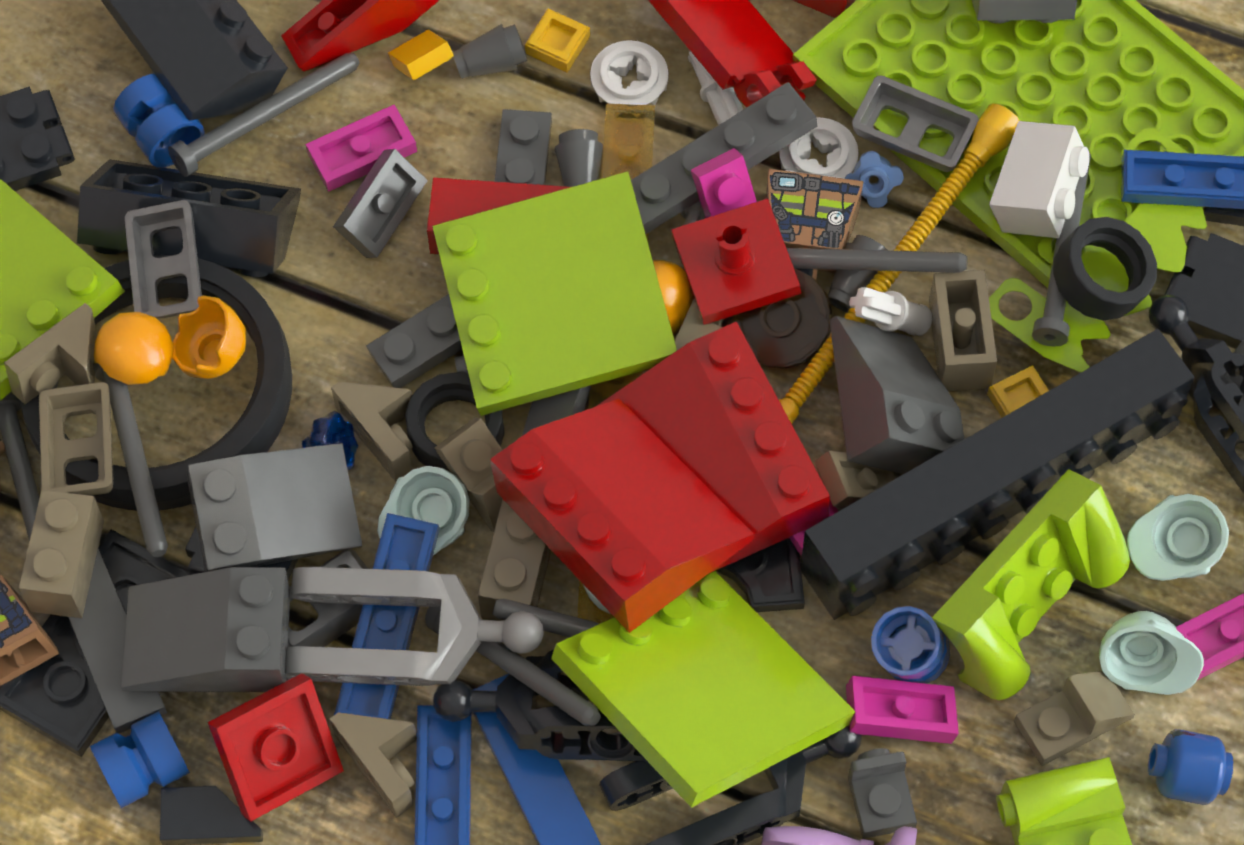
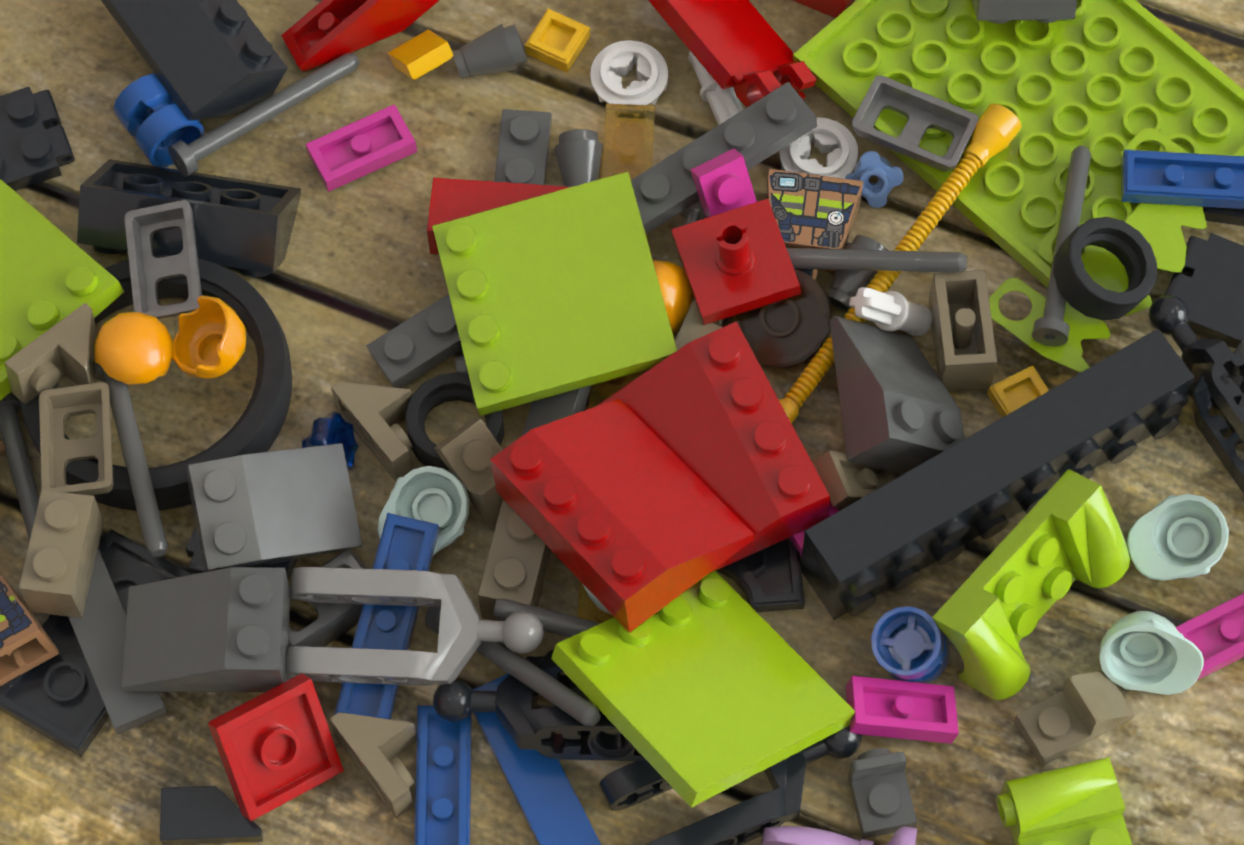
blue wheel [90,711,190,808] -> none
dark grey plate [333,149,428,258] -> none
white brick [989,121,1089,238] -> none
blue head [1148,729,1233,805] -> none

